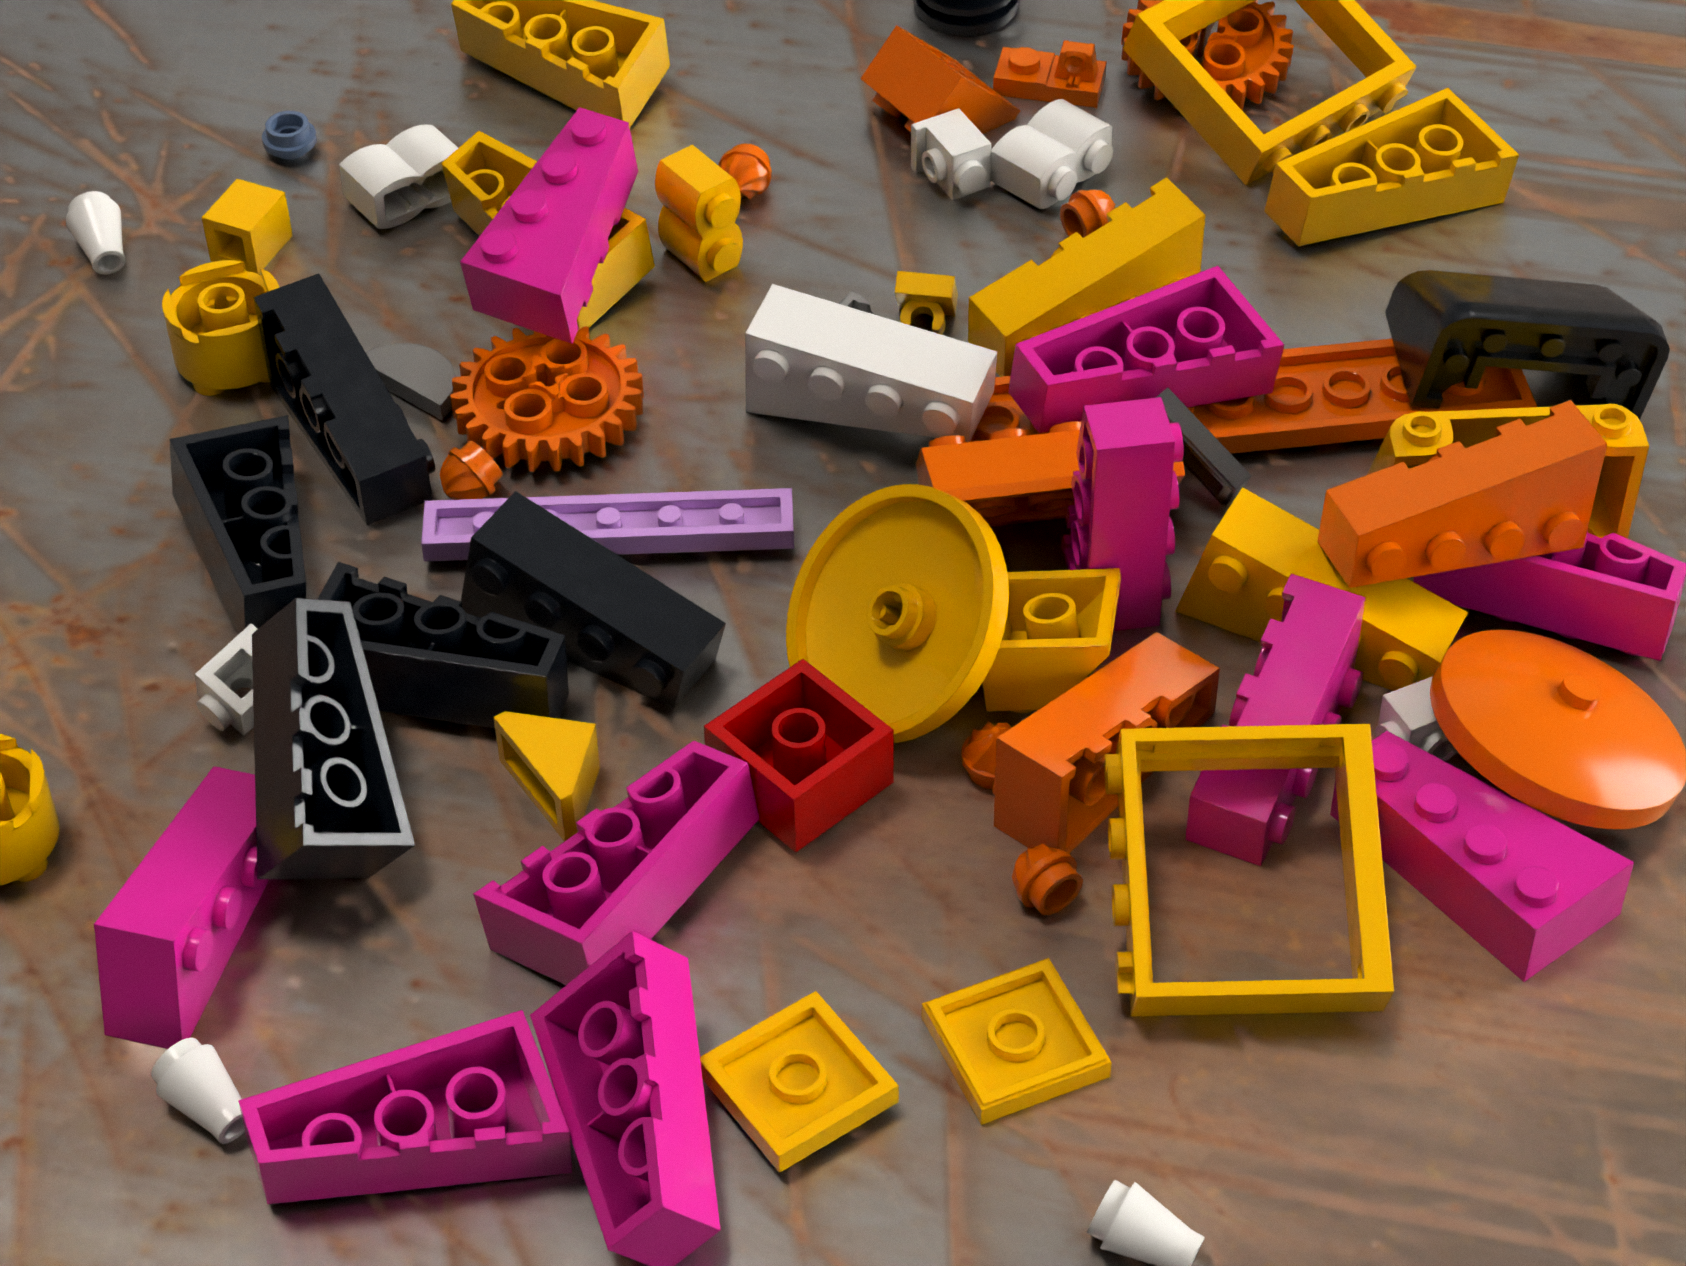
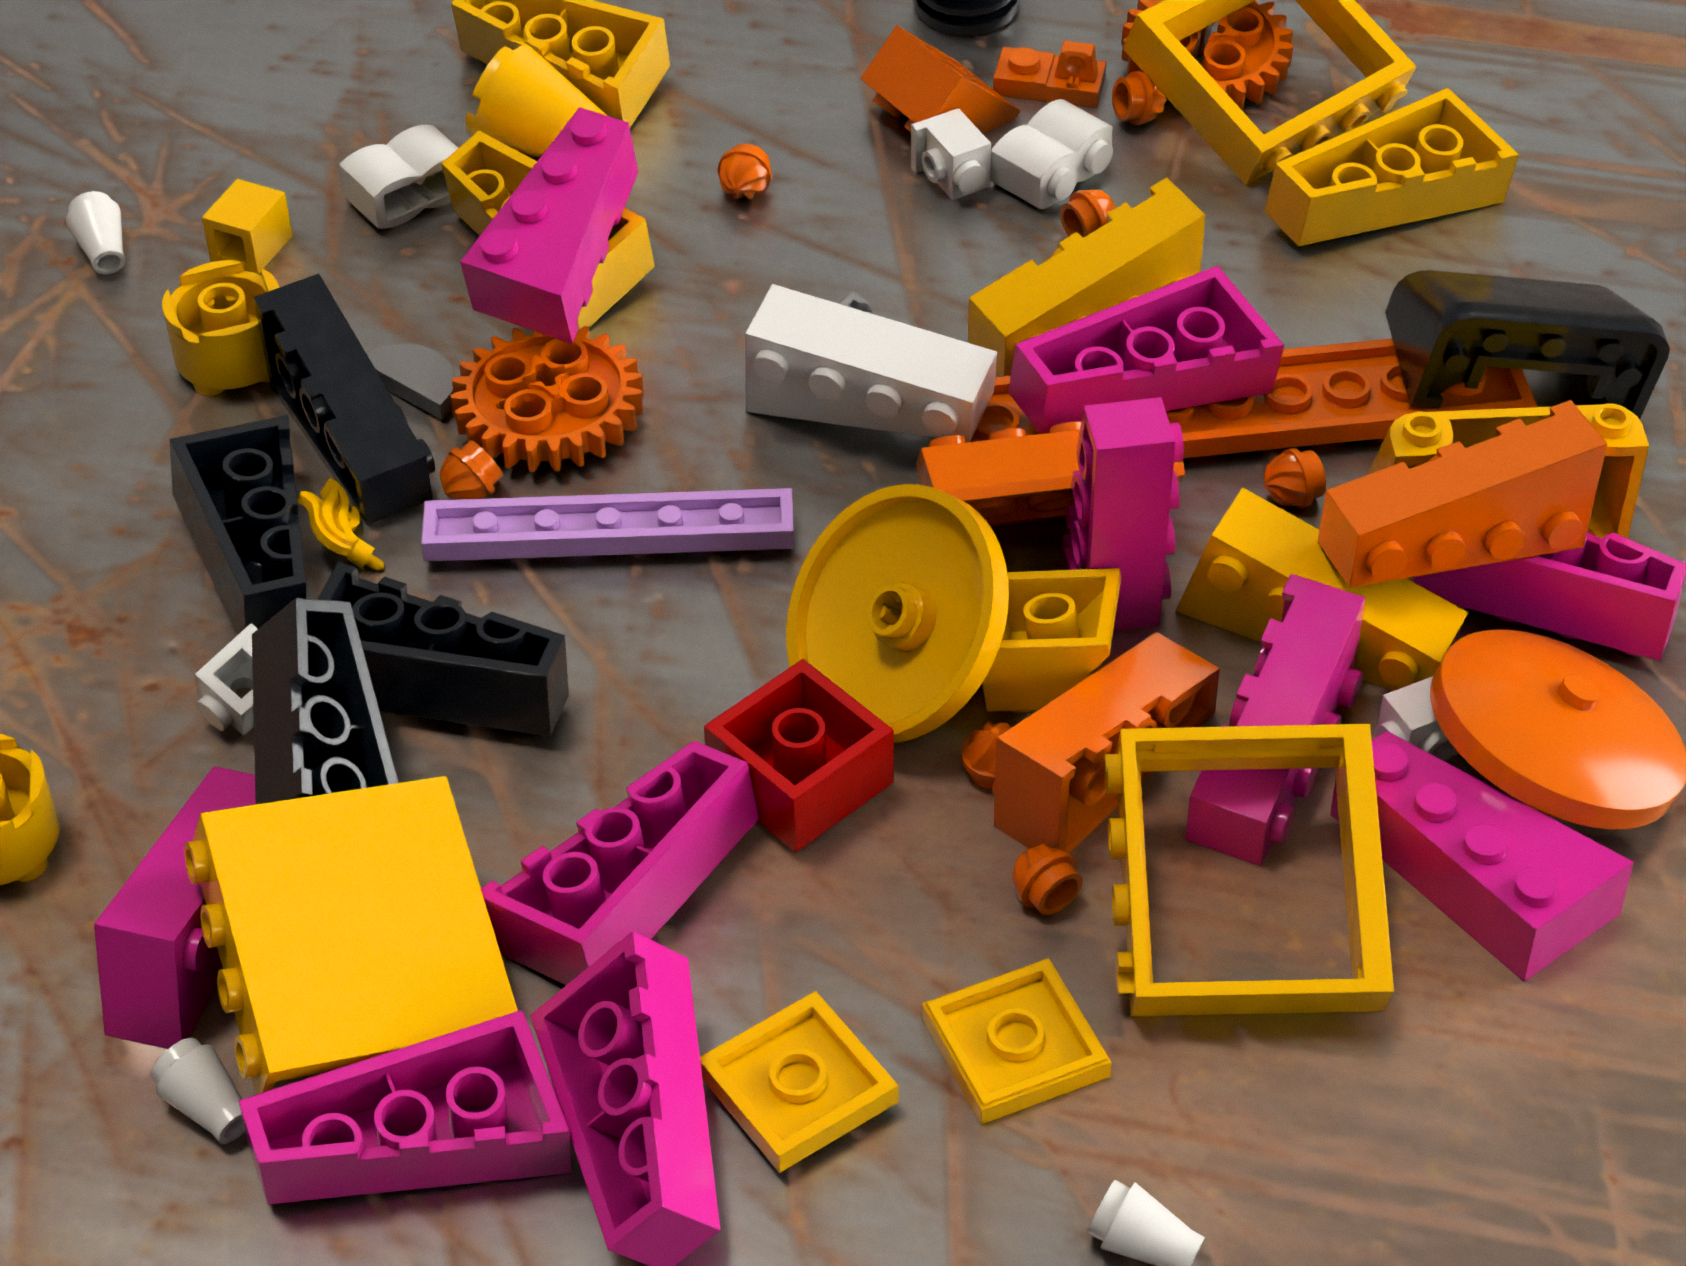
sand blue plate [262,111,317,160] -> none
black wedge [461,491,726,709] -> none
yellow slope [494,711,600,841] -> none
yellow brick [655,145,743,282] -> none
yellow tile [894,271,958,335] -> none
dark grey tile [1156,387,1252,506] -> none
none -> yellow panel [184,776,518,1095]
none -> yellow piece [297,478,385,571]
none -> yellow cone [465,40,608,158]
none -> orange plate [1112,71,1167,125]
none -> orange plate [1264,448,1326,509]

